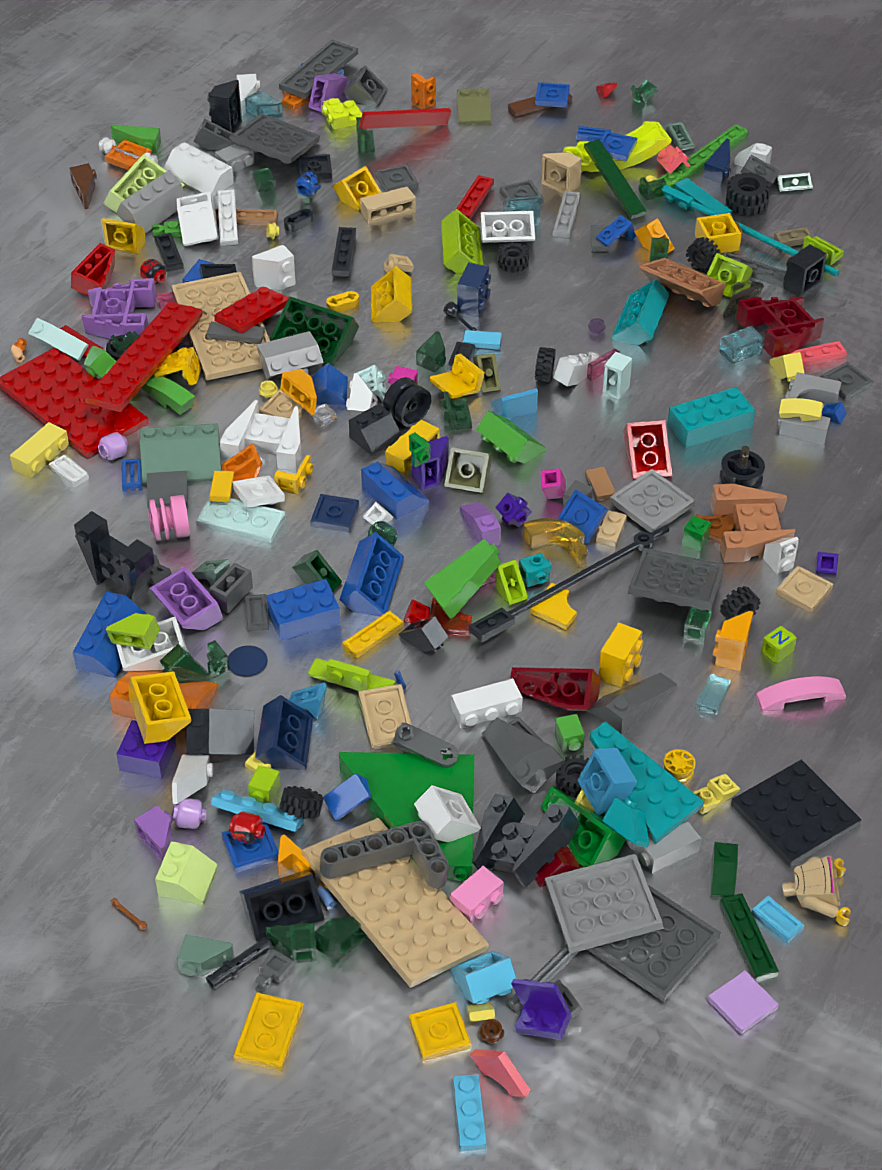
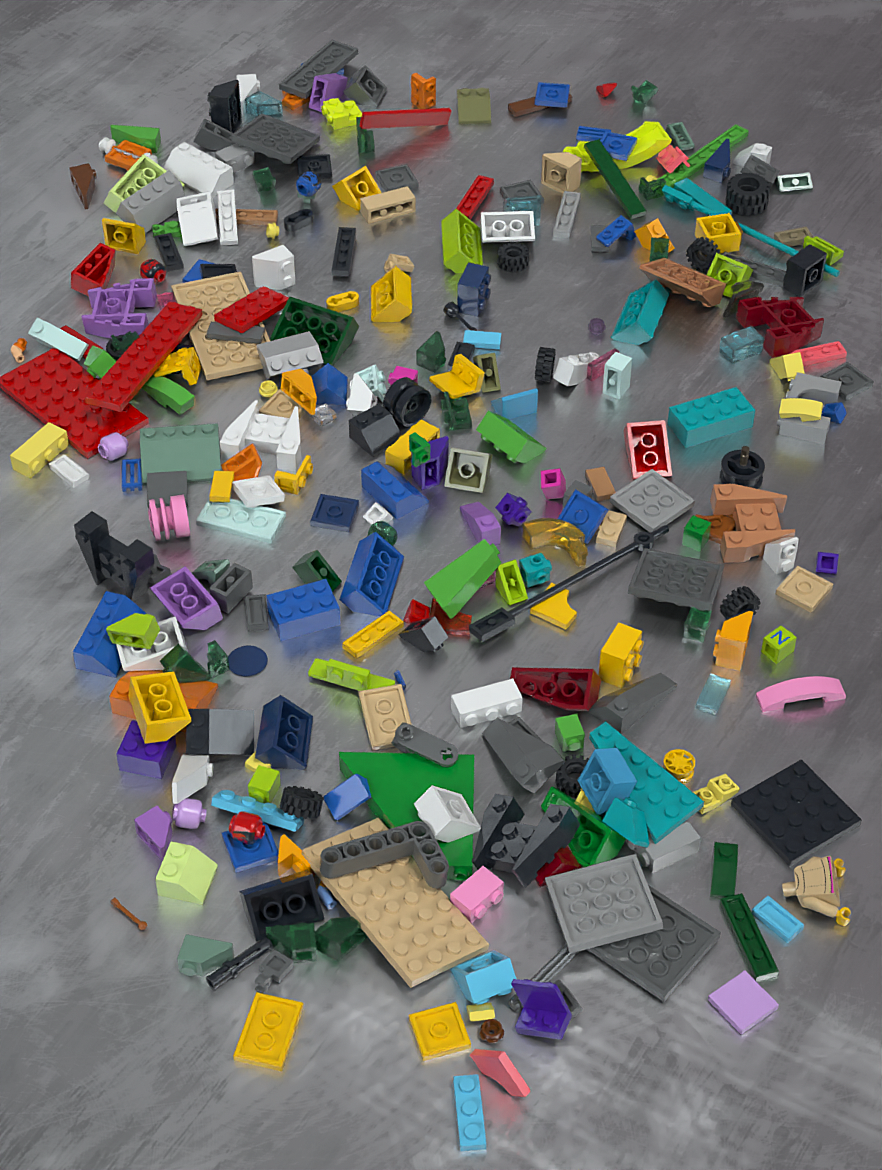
dark azure slope [289,683,327,719] -> none

